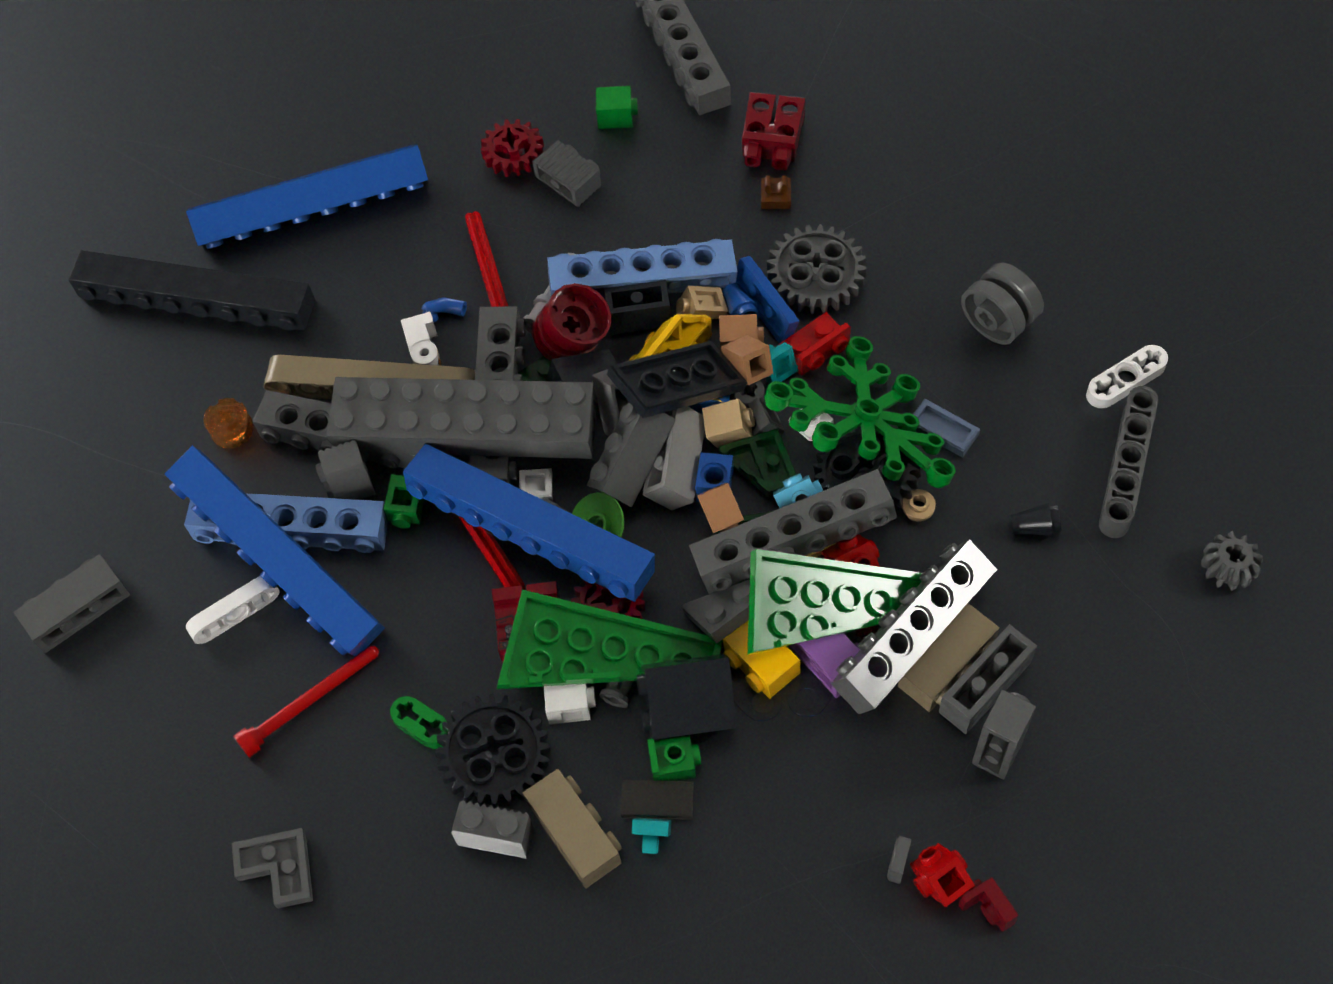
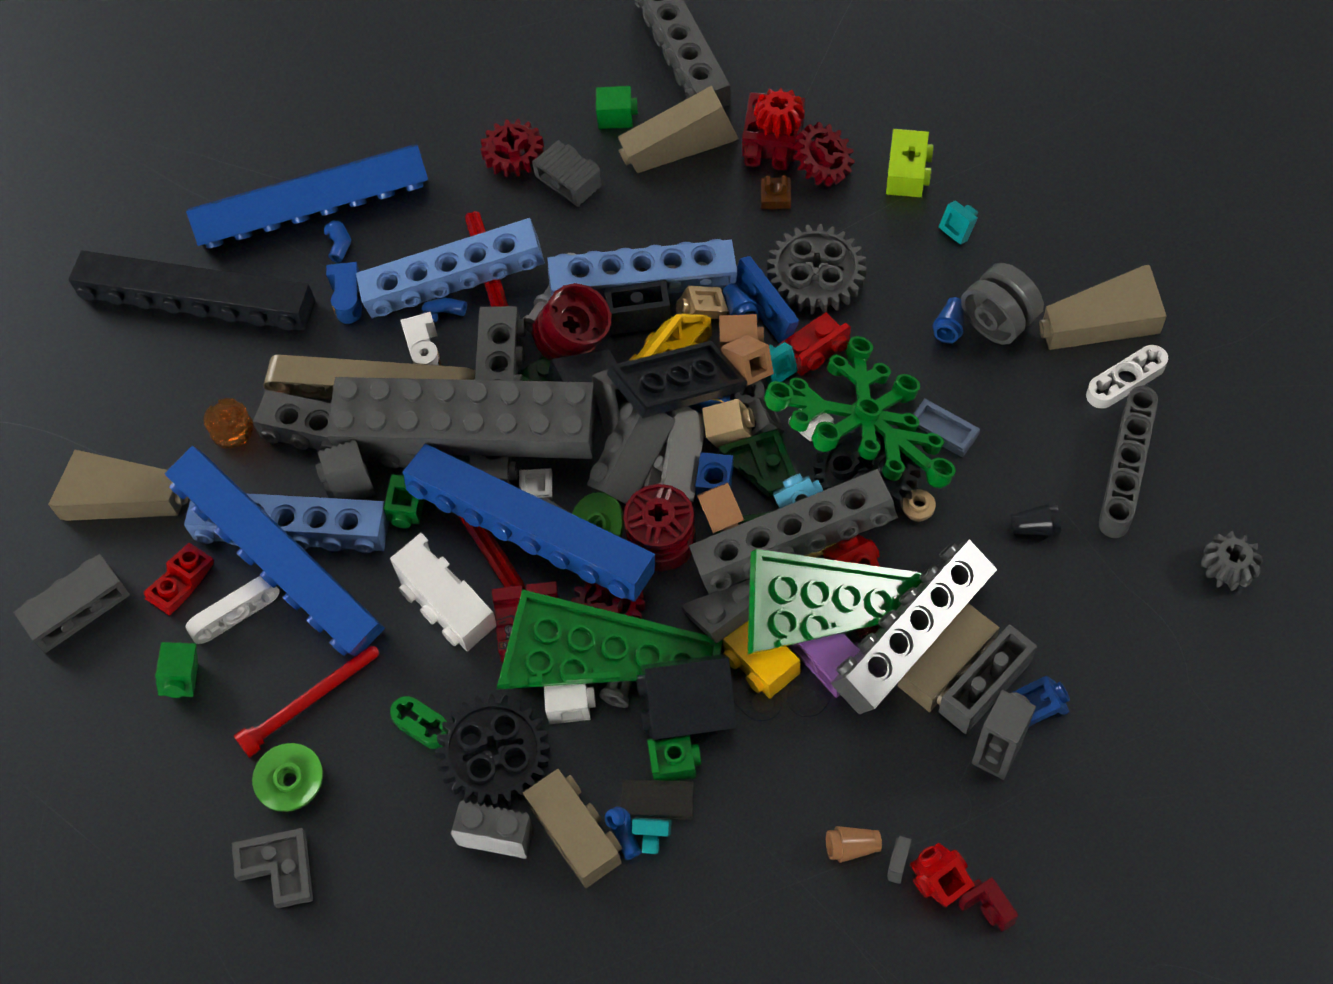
none -> dark tan slope [48,450,189,521]
none -> red slope [144,543,214,616]
none -> green brick [155,642,199,698]
none -> bright green dish [252,743,323,812]
none -> blue arm [324,220,351,263]
none -> blue leg [326,262,362,324]
none -> medium blue brick [356,218,545,318]
none -> white wedge [390,533,496,652]
none -> blue arm [605,806,642,860]
none -> dark tan slope [618,86,739,173]
none -> dark red wheel [623,484,696,572]
none -> red gear [754,87,805,139]
none -> dark red gear [792,122,855,187]
none -> medium nougat cone [826,826,882,863]
none -> lime brick [886,129,933,198]
none -> blue cone [932,297,964,343]
none -> teal tile [938,200,978,245]
none -> blue bracket [1014,675,1070,727]
none -> dark tan slope [1039,265,1167,350]

